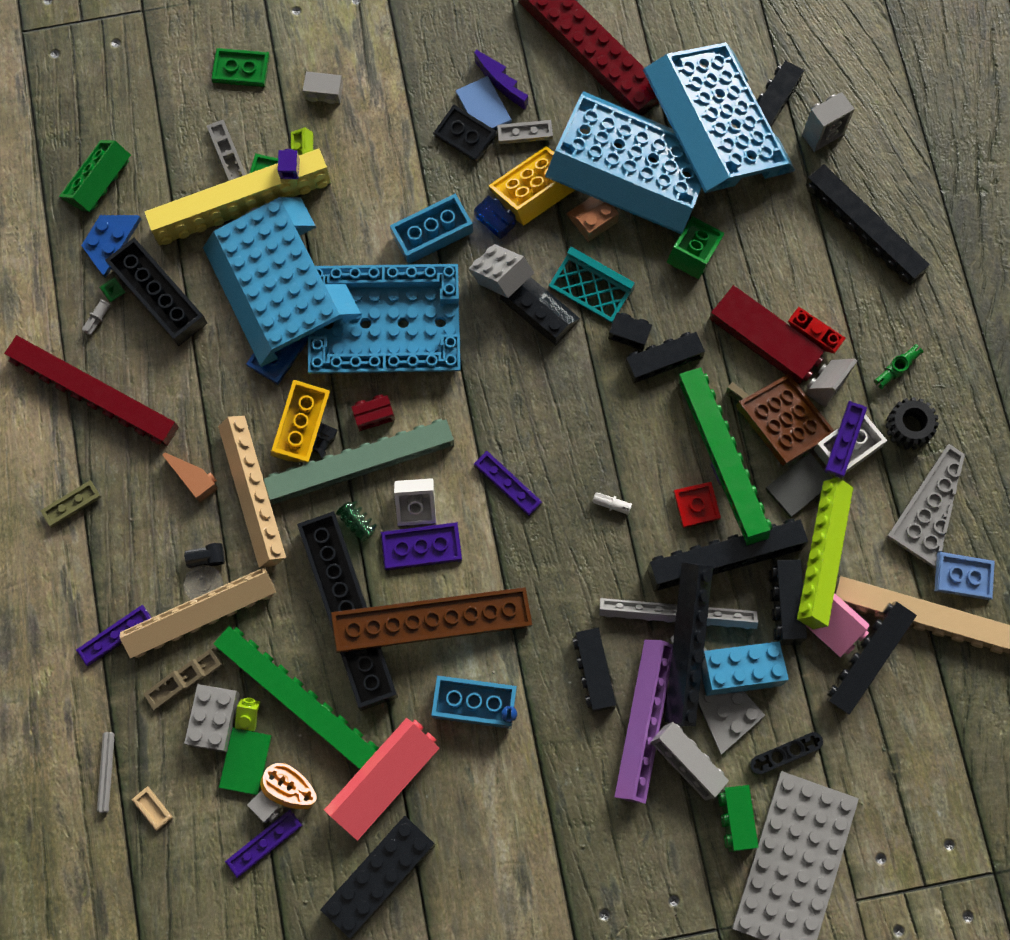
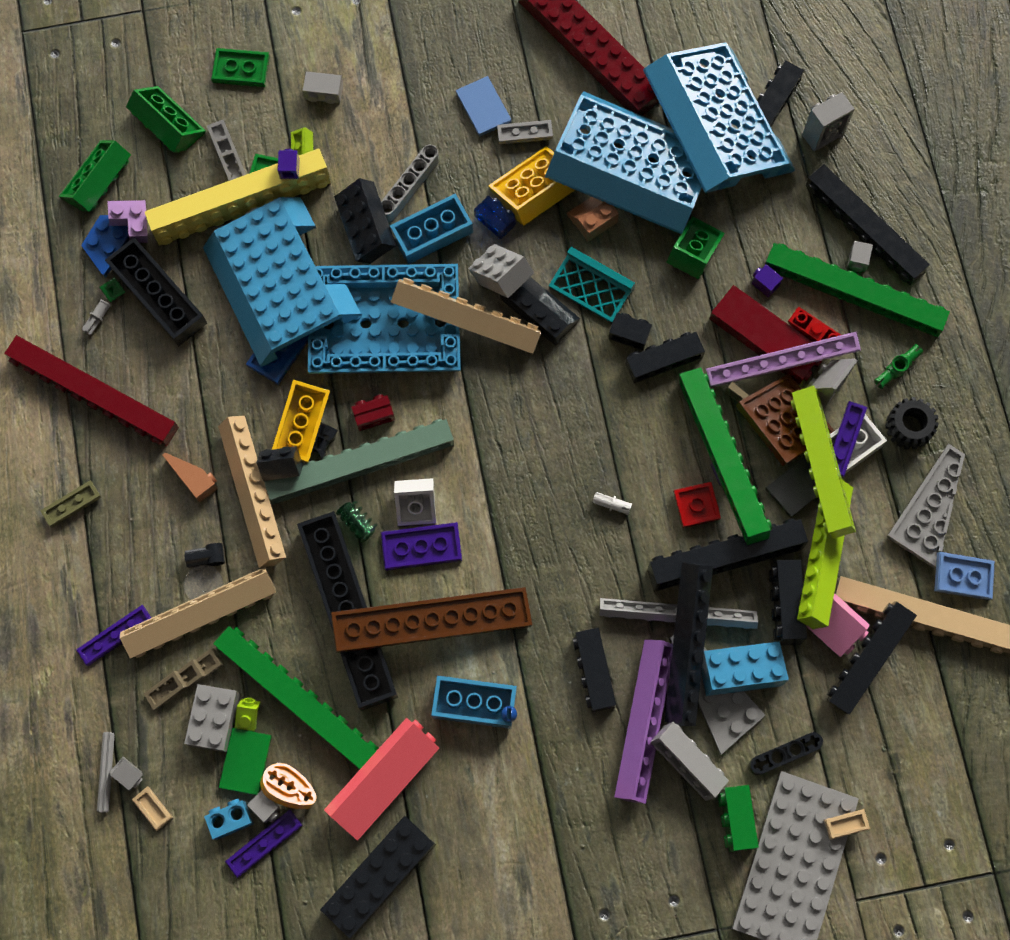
black tile [433,104,498,162] -> none
dark purple slope [474,50,528,110] -> none
dark purple tile [474,451,542,516] -> none
none -> lavender brick [107,200,148,243]
none -> light grey brick [110,756,143,790]
none -> green slope [126,86,206,153]
none -> dark azure brick [204,799,254,840]
none -> black brick [256,446,303,481]
none -> black brick [334,178,396,264]
none -> light grey beam [381,145,439,222]
none -> tan brick [391,278,541,354]
none -> lavender tile [706,332,861,388]
none -> dark purple brick [752,264,783,298]
none -> green brick [765,243,950,337]
none -> lime brick [791,386,856,539]
none -> tan tile [824,809,870,840]
none -> light grey brick [847,241,873,272]

